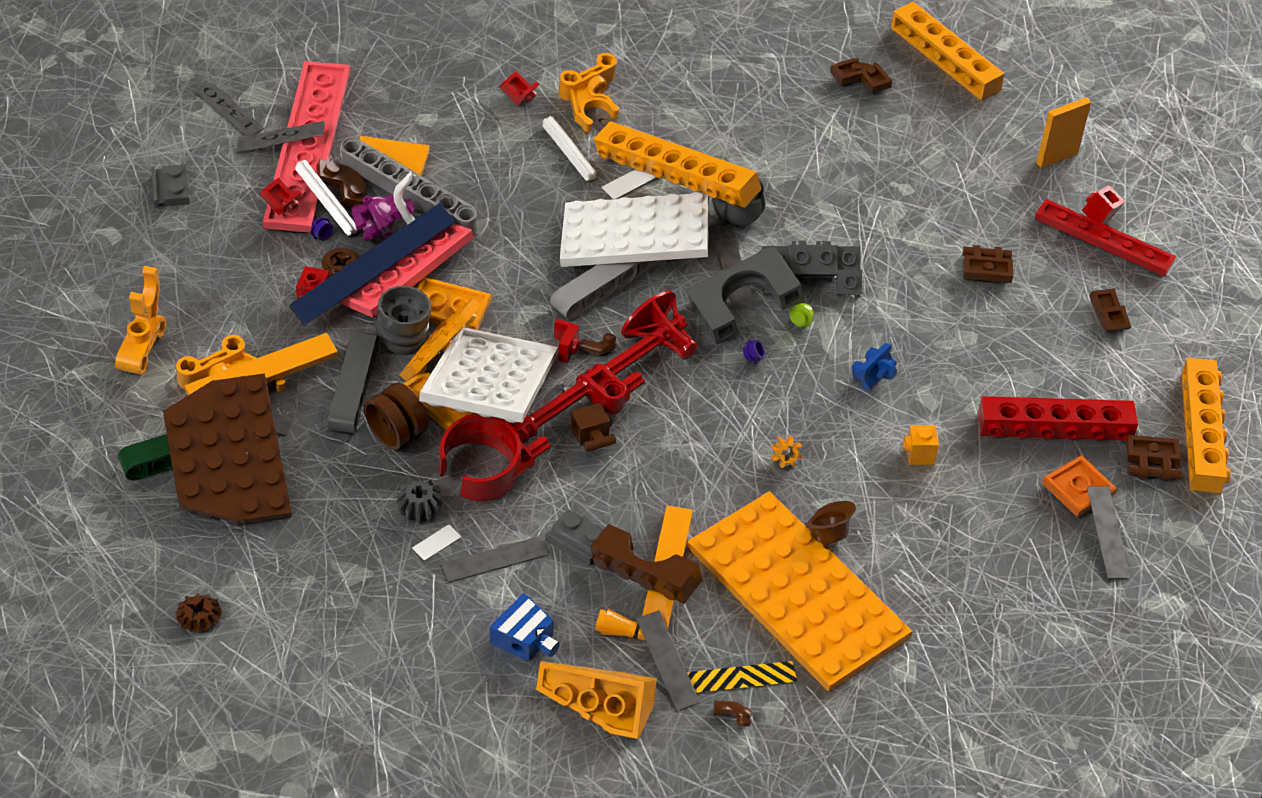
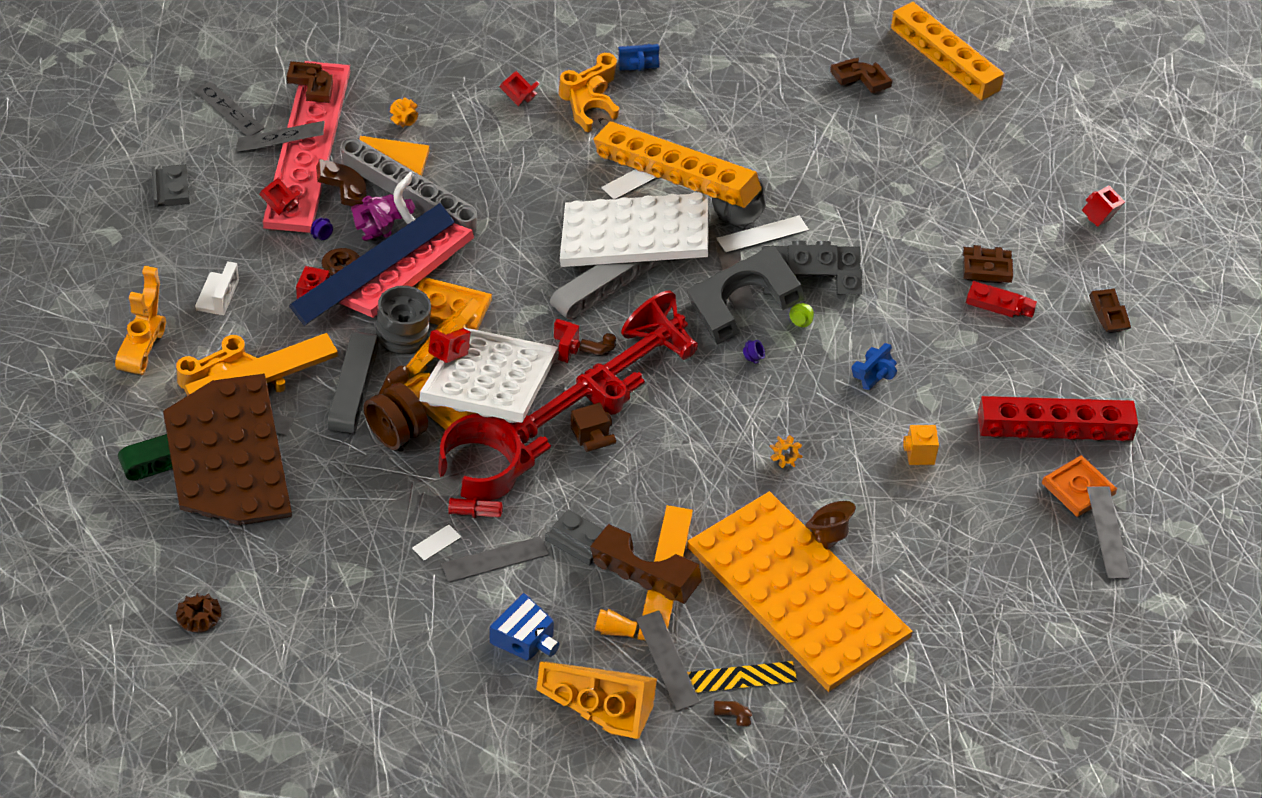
white axle [295,160,358,236] -> none
dark grey gear [397,477,442,524] -> none
white axle [543,116,597,181] -> none
red plate [1034,199,1176,277] -> none
light orange tile [1036,97,1091,168] -> none
reddish brown plate [1125,435,1182,481] -> none
light orange brick [1181,358,1230,493] -> none
none -> white panel [195,261,239,315]
none -> reddish brown plate [286,61,333,103]
none -> reddish brown arm [378,365,410,394]
none -> light orange gear [390,97,418,128]
none -> red bracket [428,328,471,363]
none -> red axle [448,497,503,518]
none -> blue hips [618,44,660,71]
none -> white sticker [716,216,809,253]
none -> red hinge [966,281,1037,318]

